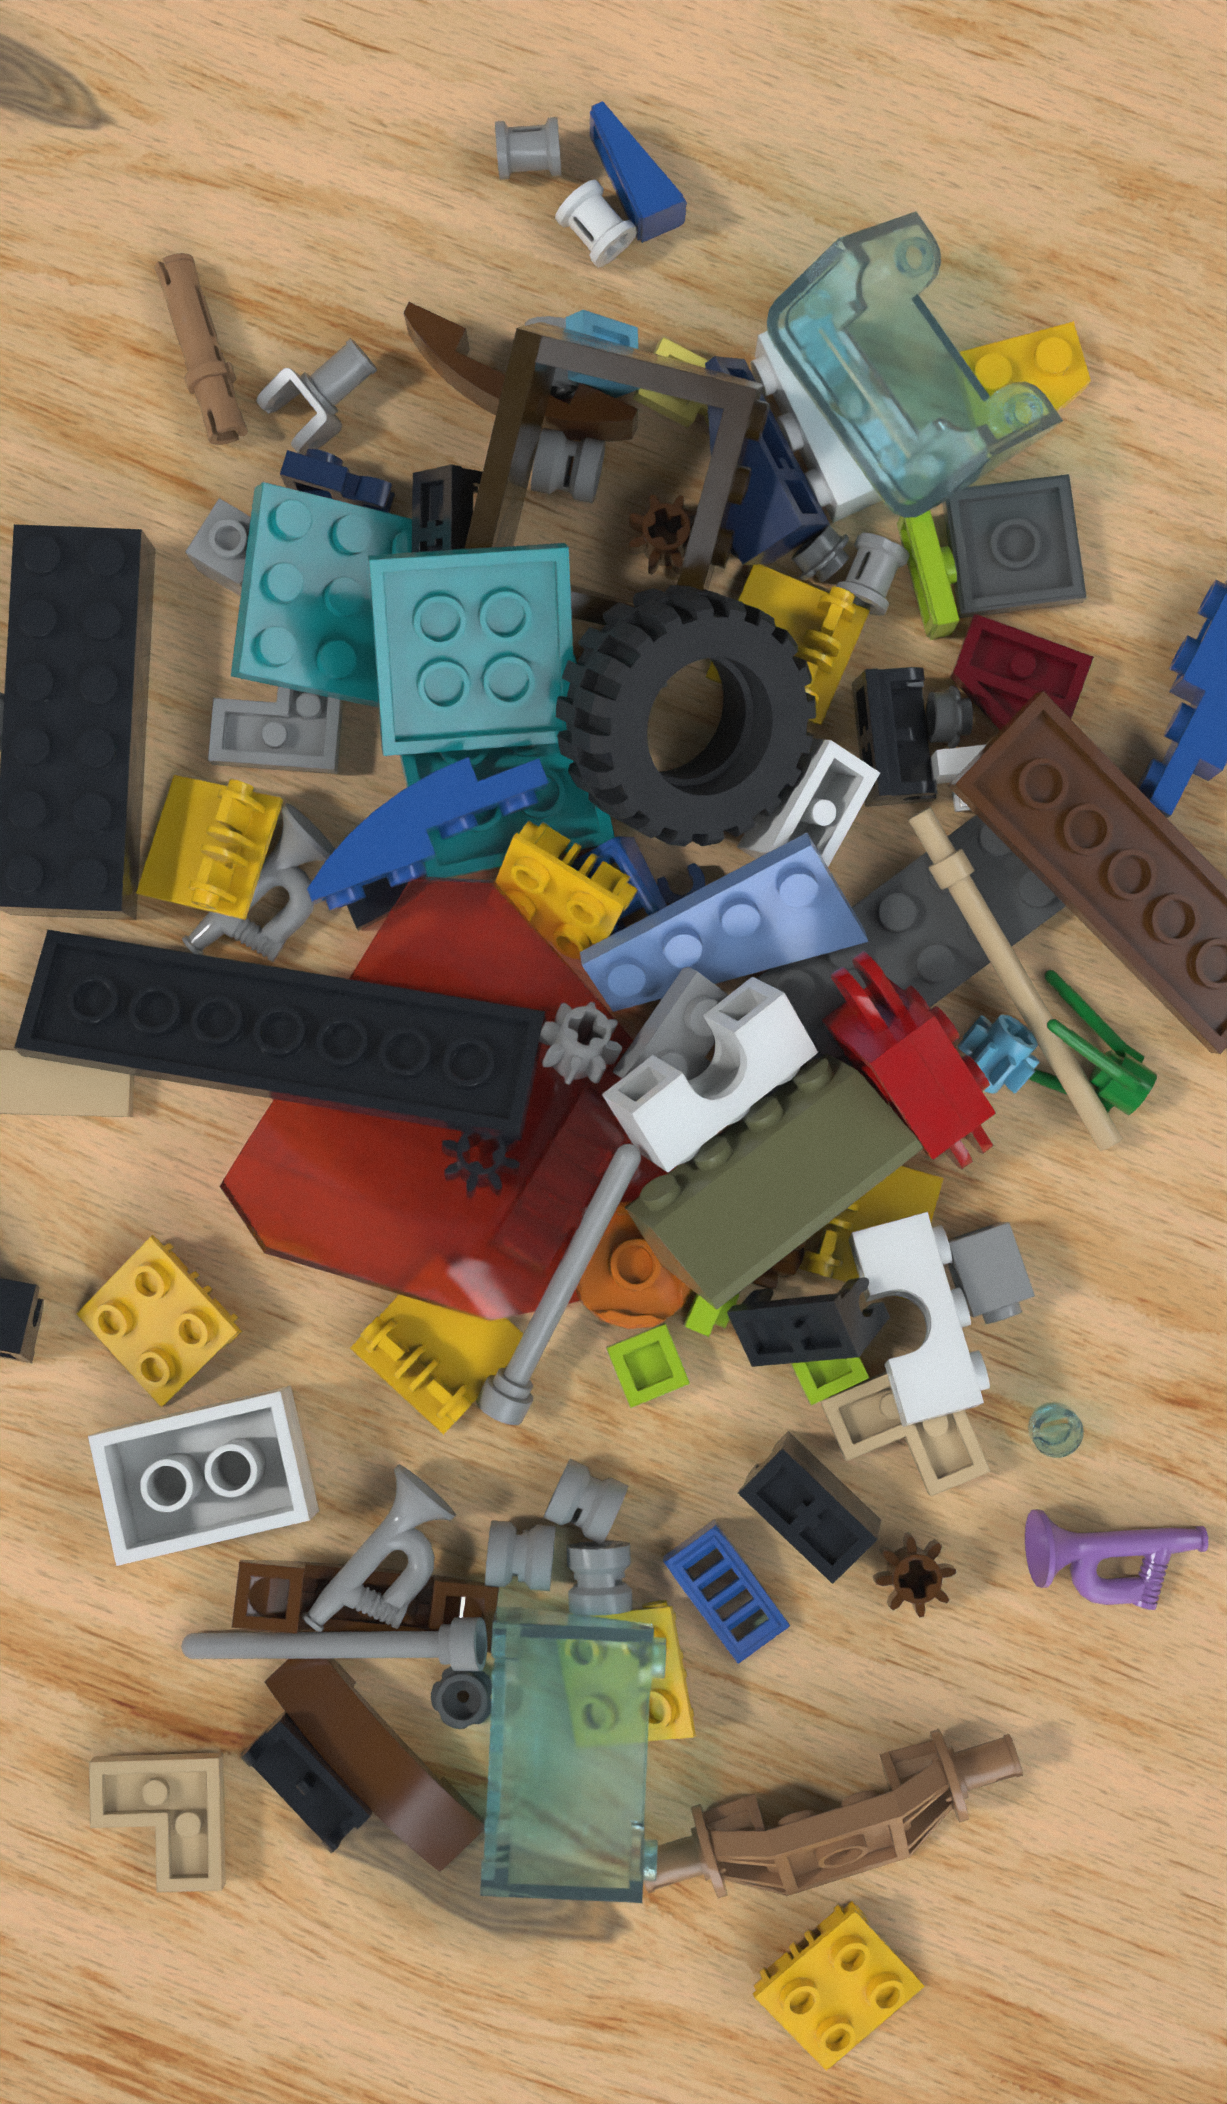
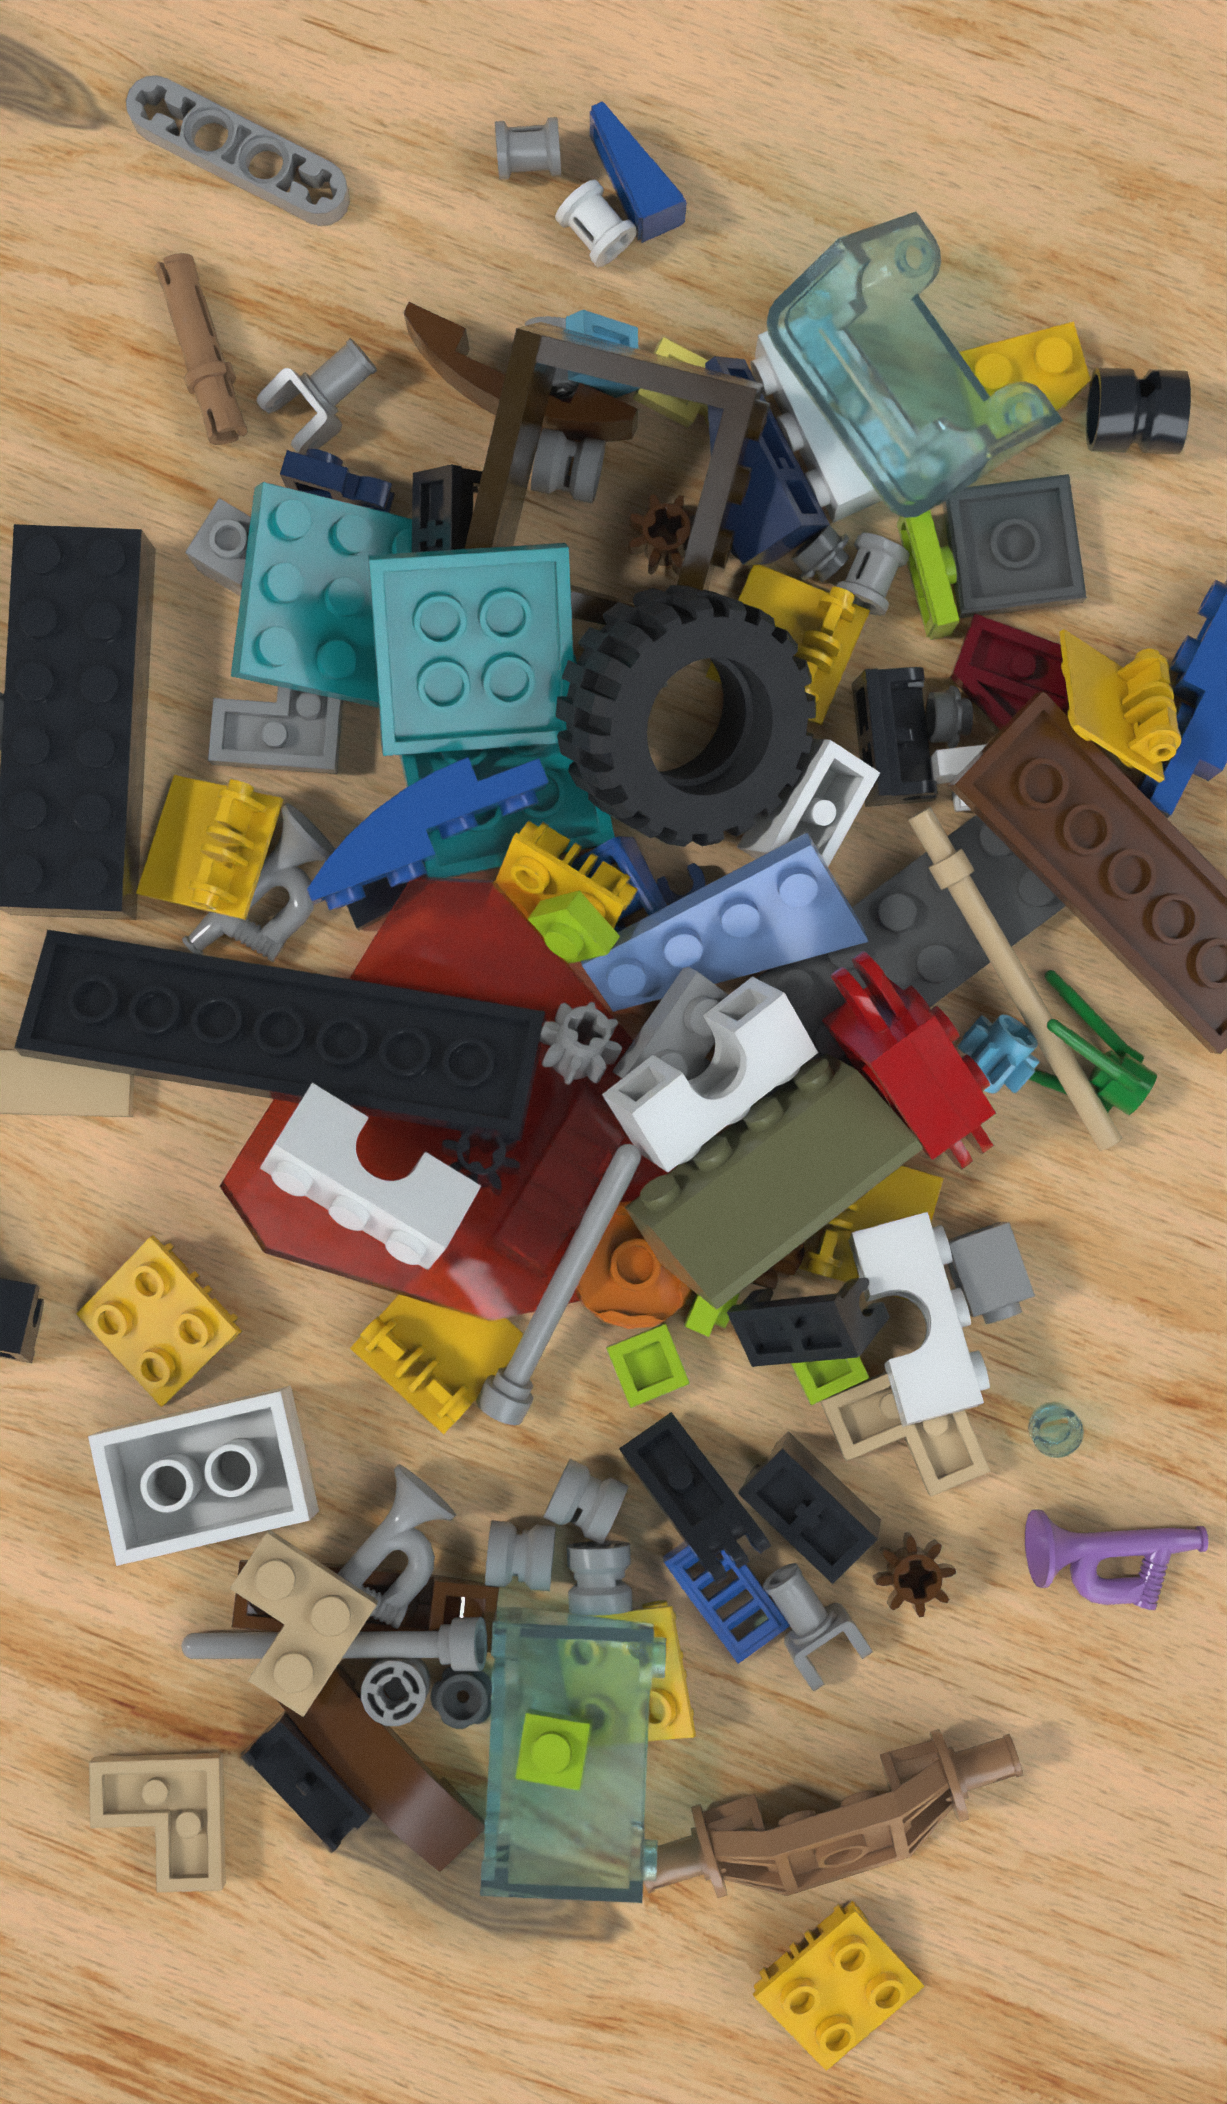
none -> light grey beam [126,75,350,226]
none -> tan plate [230,1530,378,1717]
none -> white arch [260,1083,481,1270]
none -> light grey wheel [361,1658,431,1726]
none -> lime plate [515,1708,593,1791]
none -> lime plate [528,890,620,964]
none -> black hinge [619,1412,771,1584]
none -> light grey piece [763,1563,873,1691]
none -> yellow hinge [1059,629,1181,783]
none -> black wheel [1086,367,1191,454]

